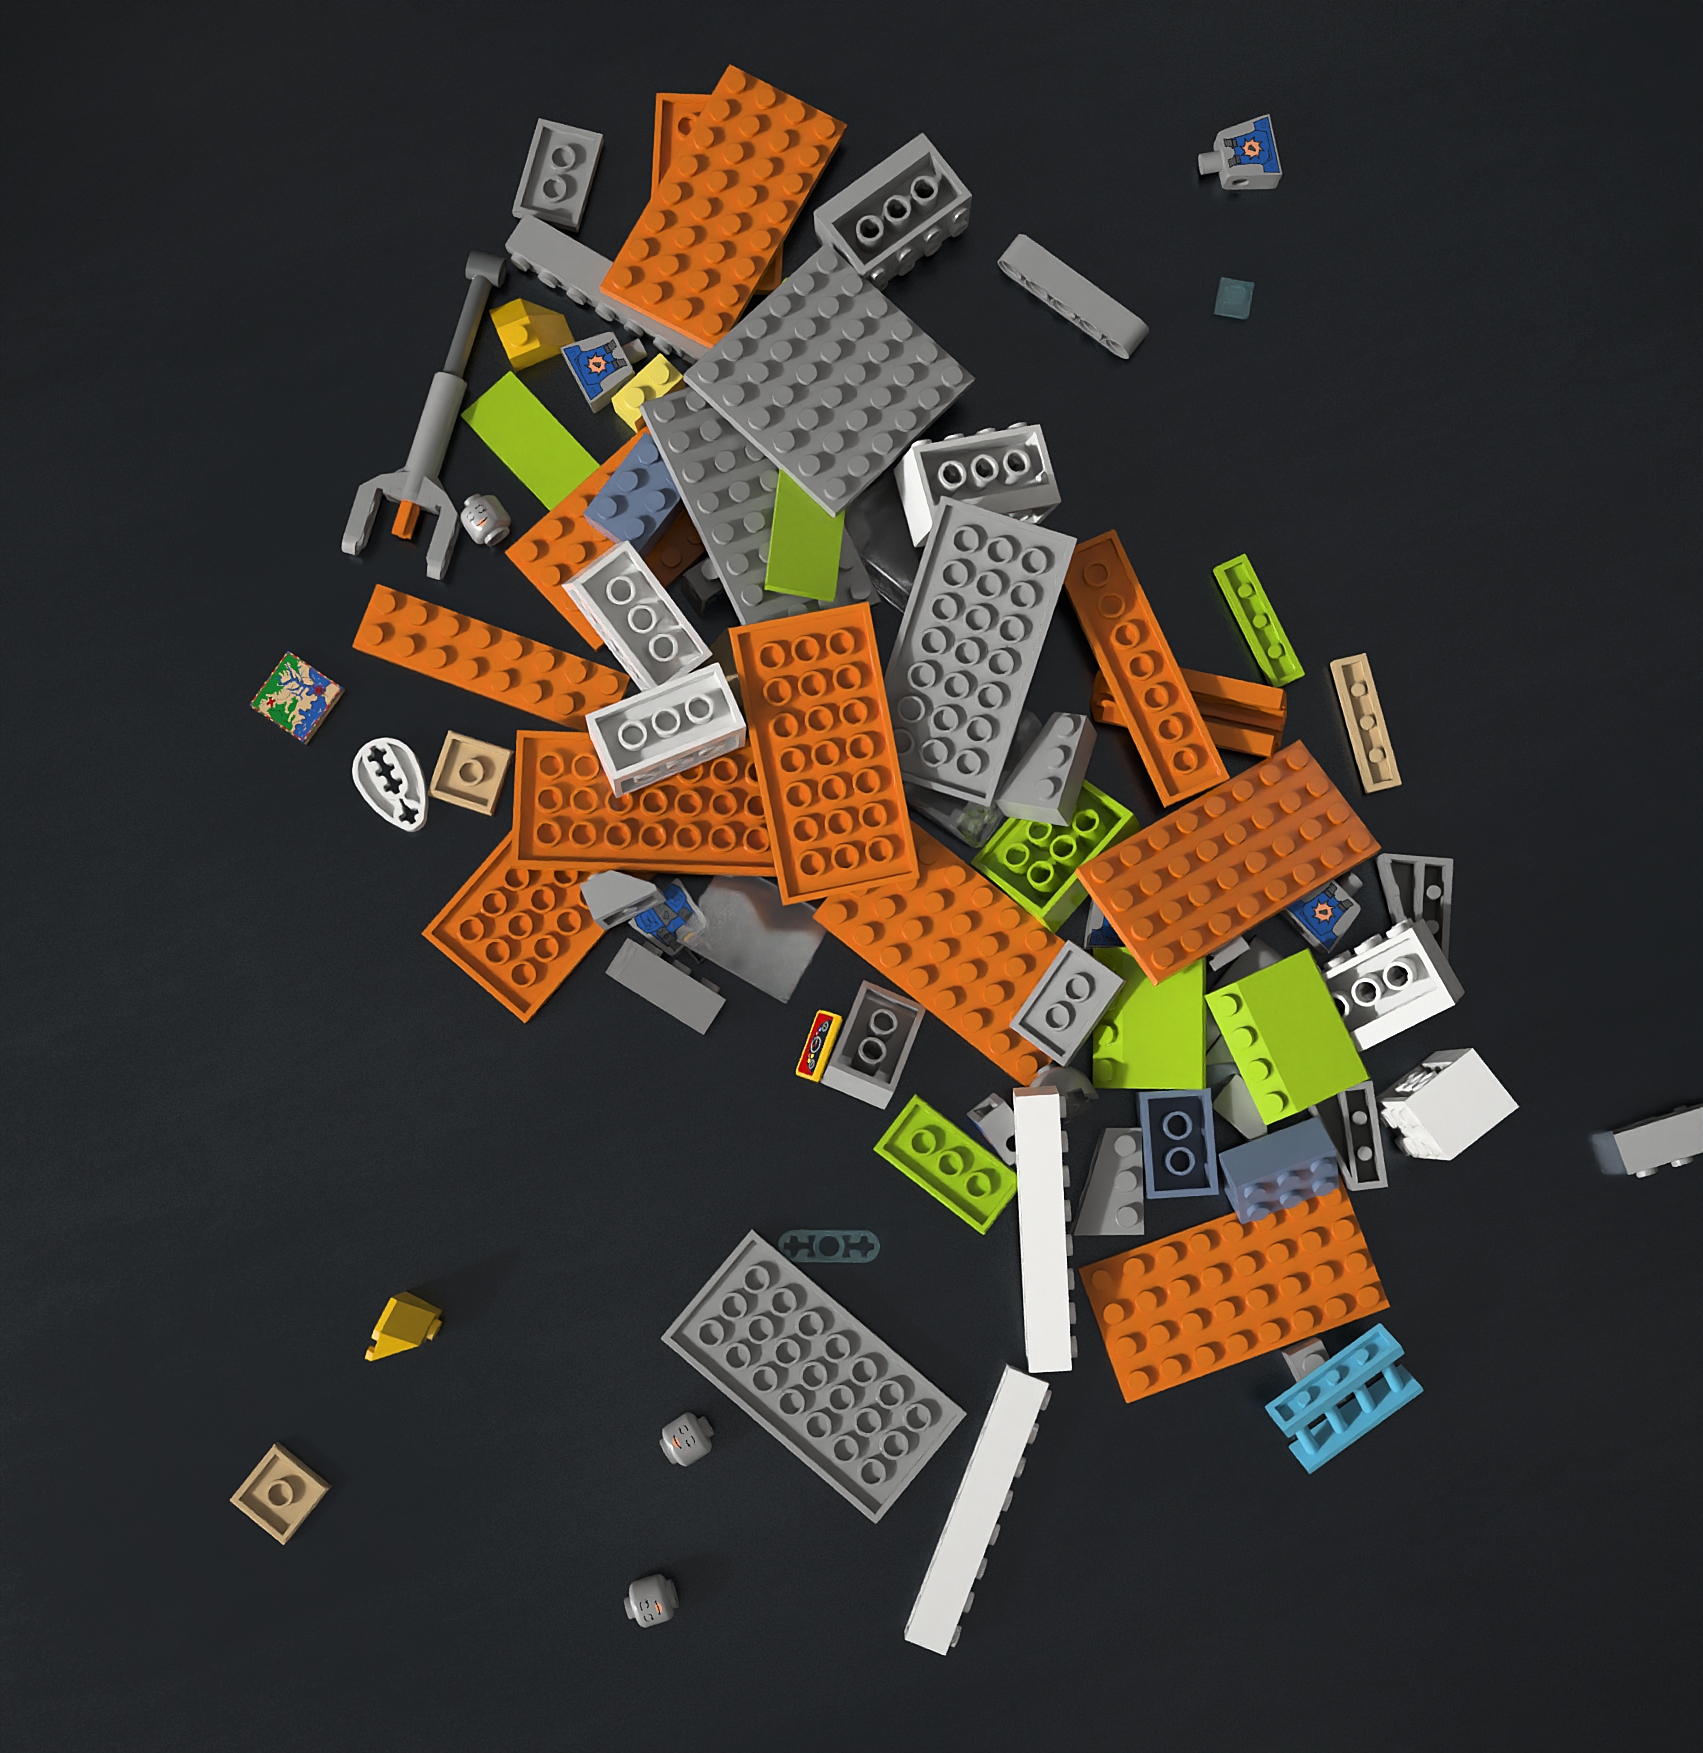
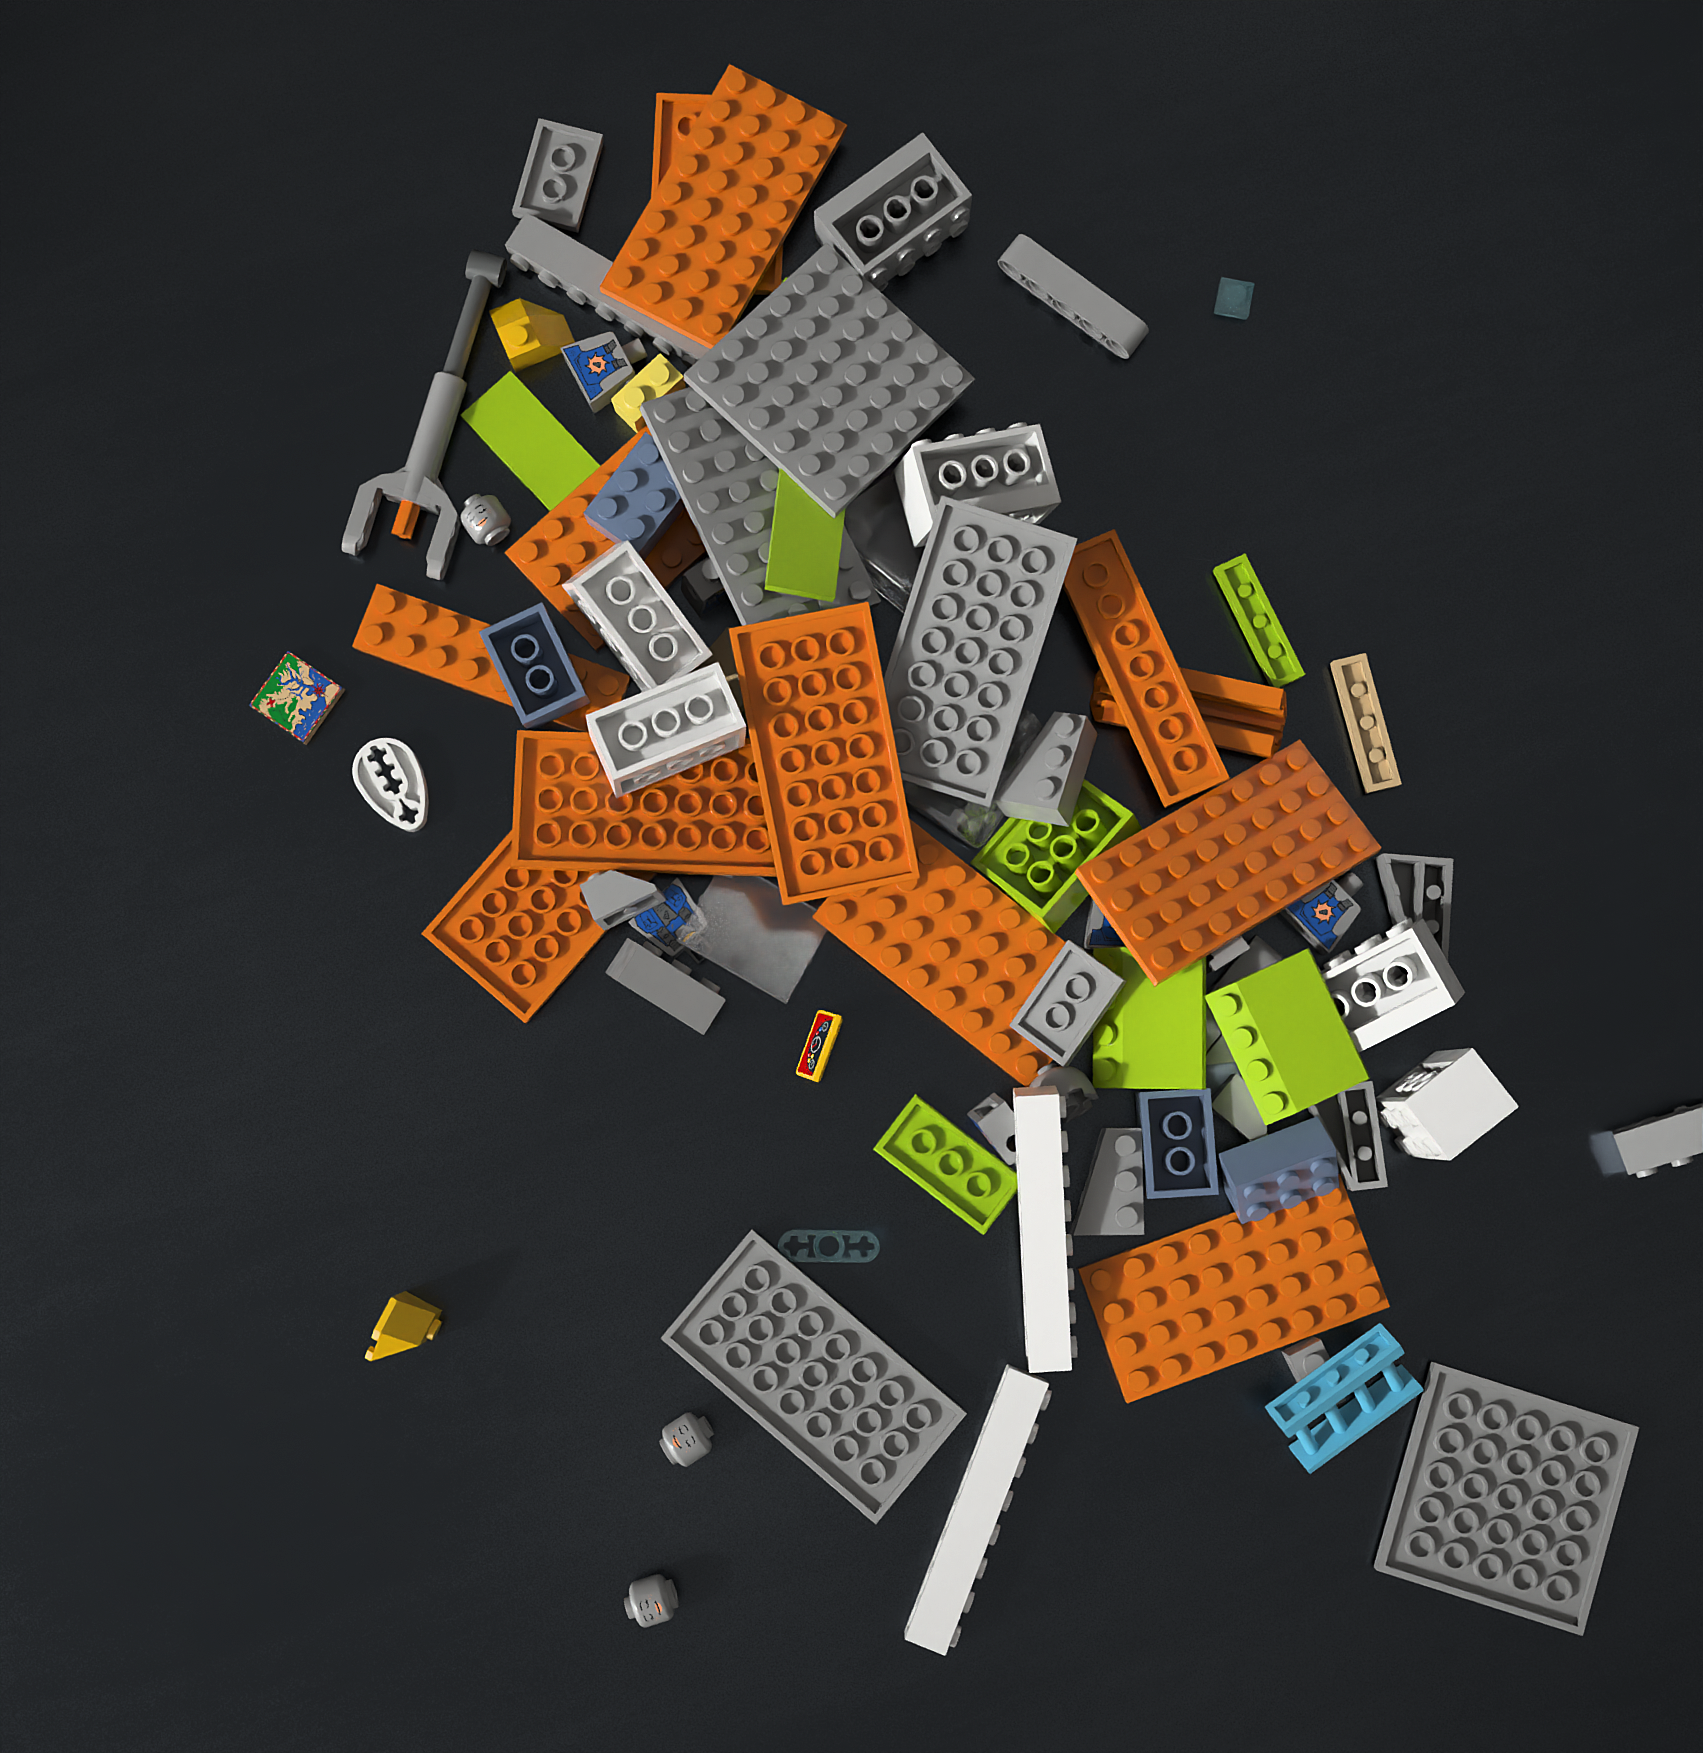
tan tile [230,1442,332,1545] -> none
tan tile [427,730,515,817] -> none
light grey slope [820,980,926,1109] -> none
torso [1198,114,1282,190] -> none
none -> sand blue brick [479,602,591,731]
none -> light grey plate [1374,1361,1639,1636]

